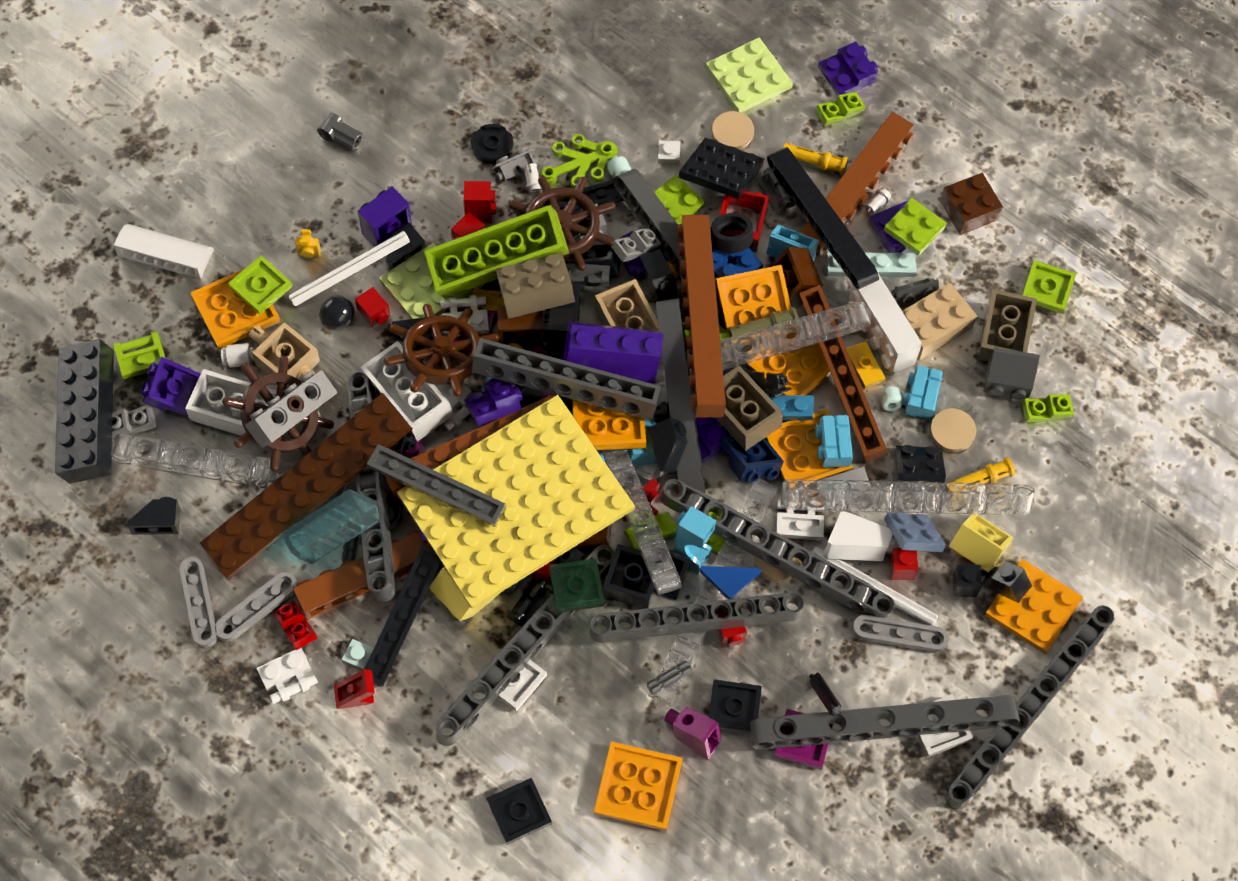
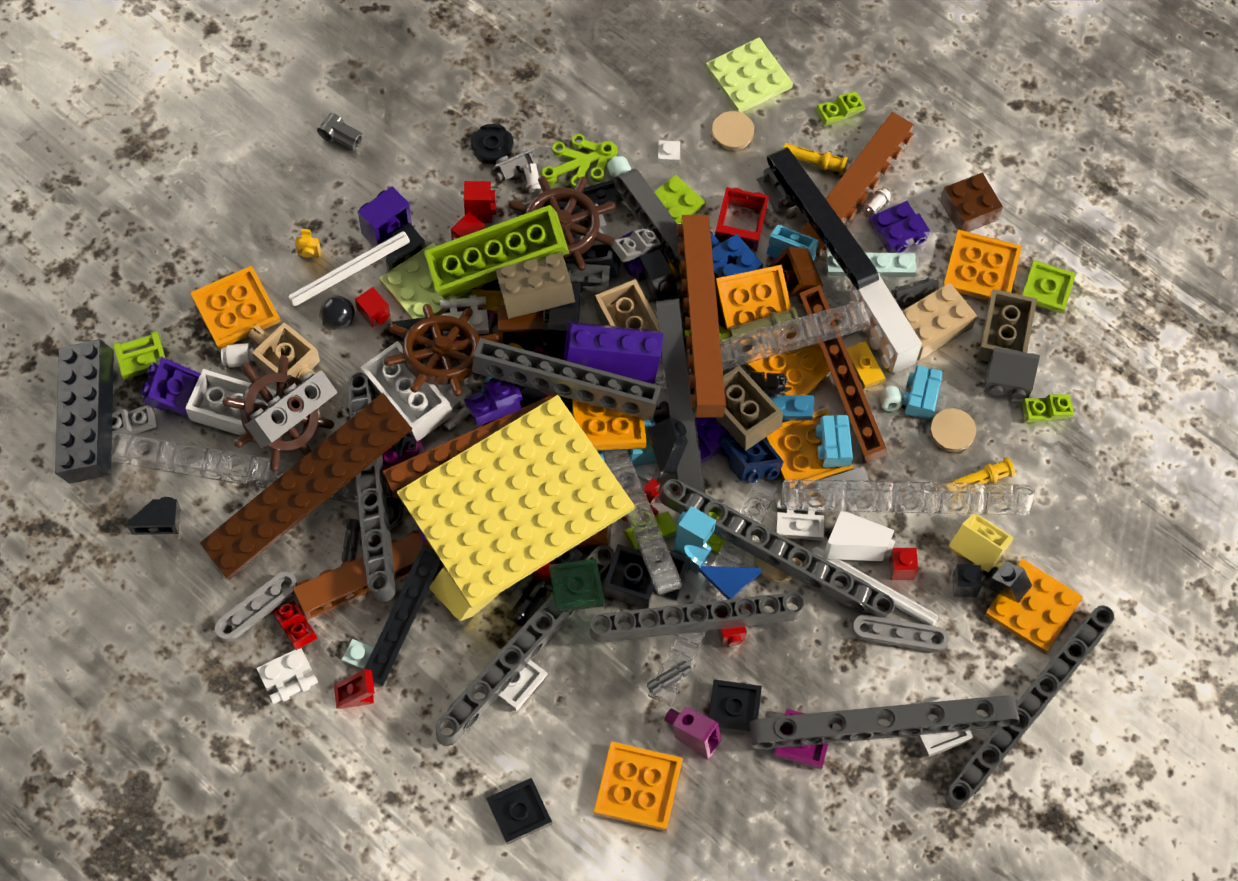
white brick [114,224,214,279] -> none
light grey plate [179,557,218,648] -> none
lime plate [228,255,293,315] -> none
clear light blue brick [282,489,380,564] -> none
dark grey plate [367,444,506,527] -> none
black plate [678,137,764,200] -> none
black tyre [711,213,753,253] -> none
black axle [809,672,842,716] -> none
dark purple plate [818,42,878,96] -> none
lime plate [884,198,947,256] -> none
sand blue plate [884,512,946,552] -> none
black plate [895,445,946,483] -> none
none -> light orange plate [943,229,1022,301]

